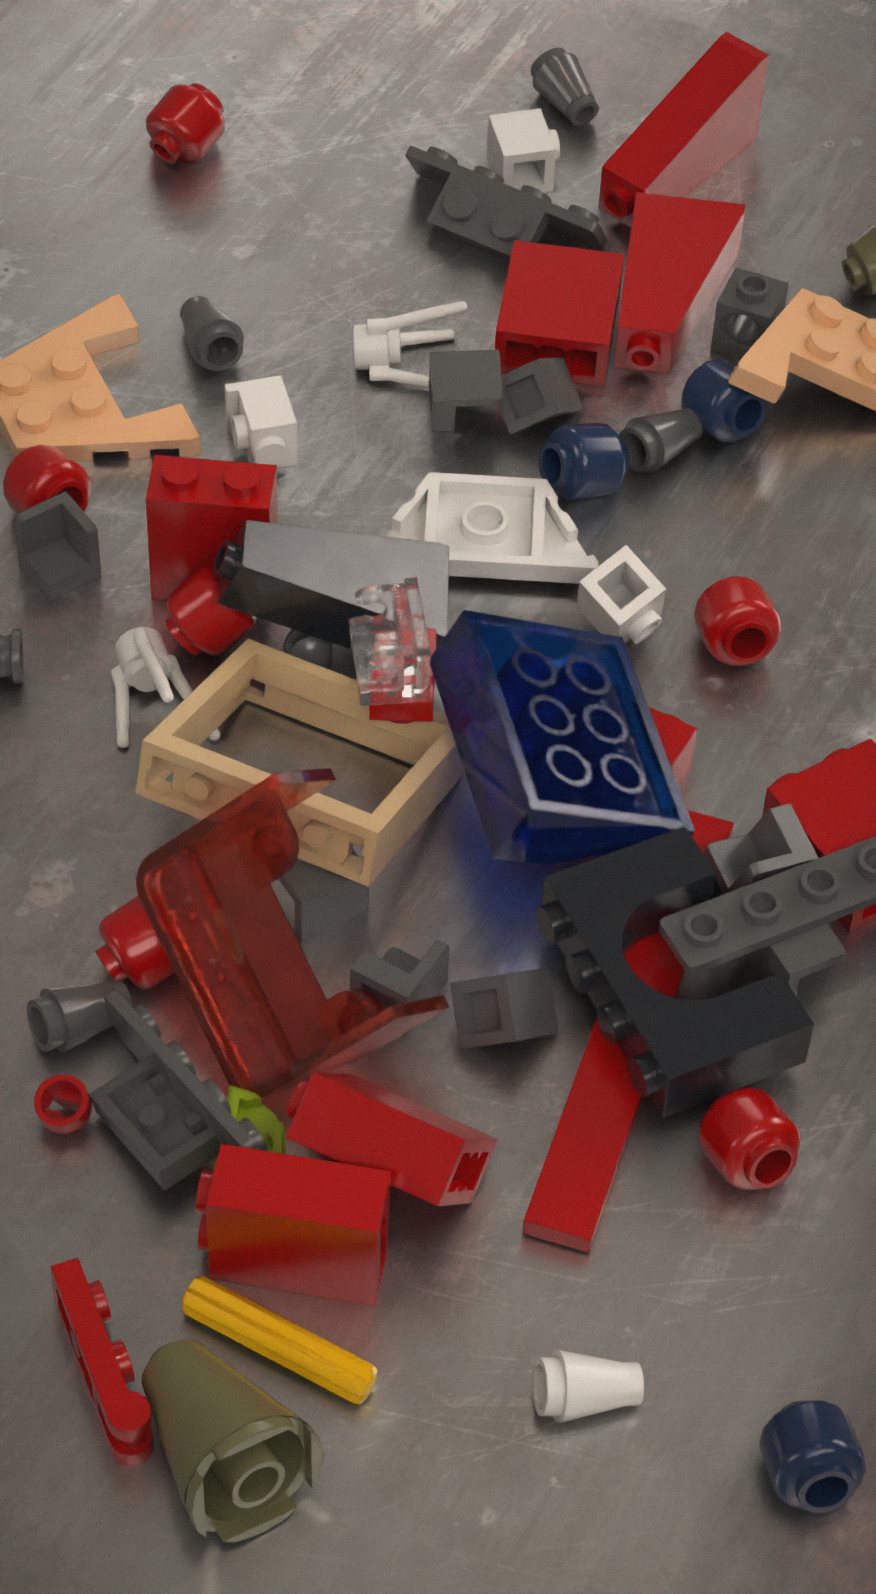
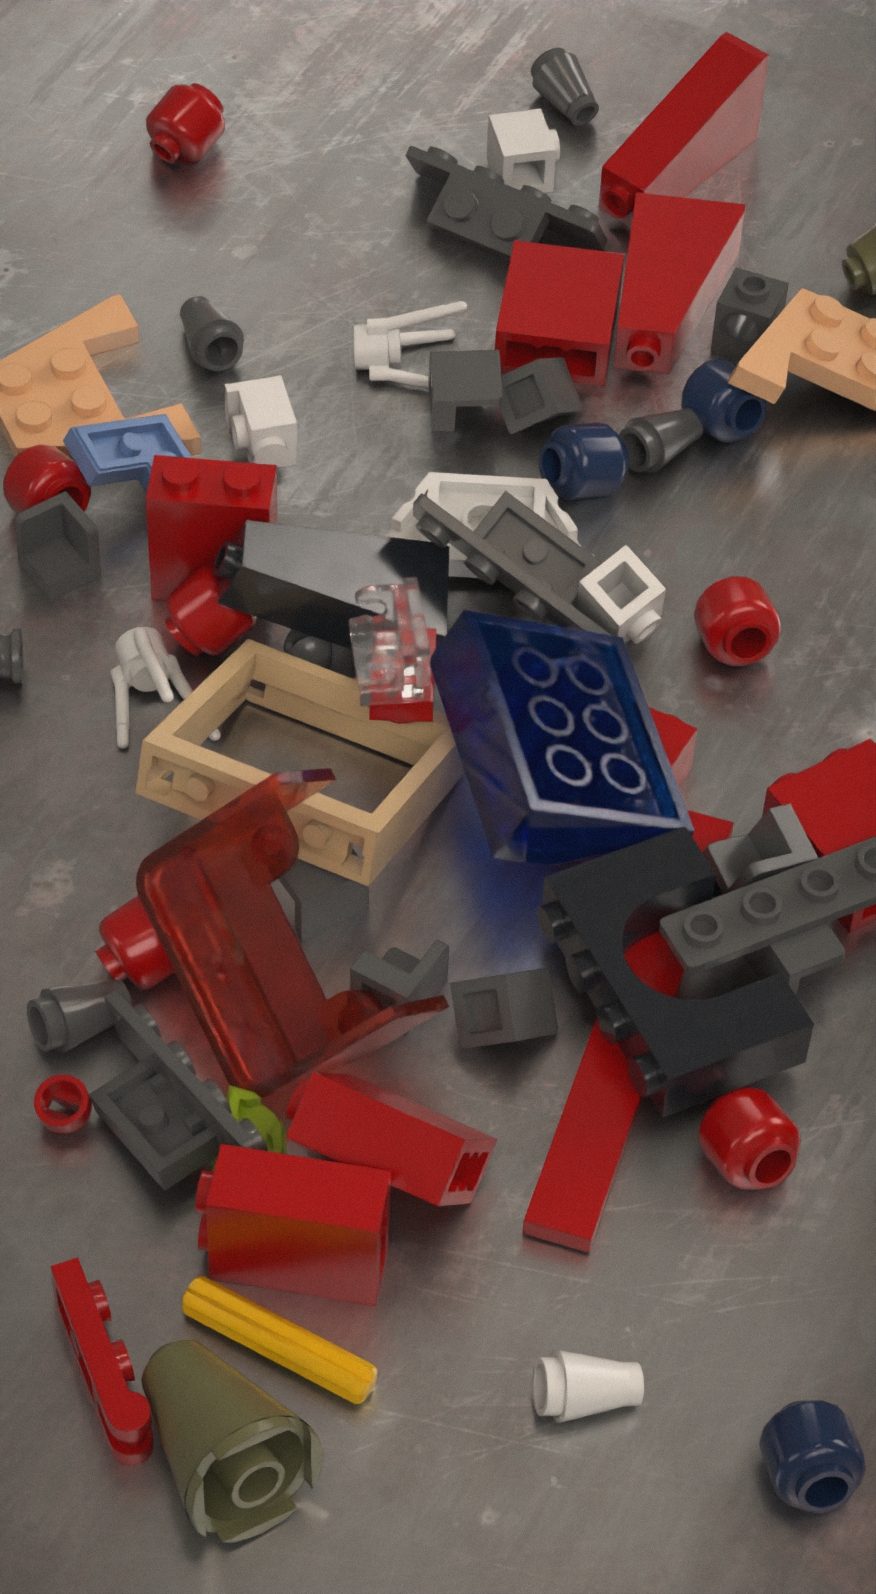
none -> medium blue tile [63,414,192,494]
none -> dark grey bracket [413,490,617,660]

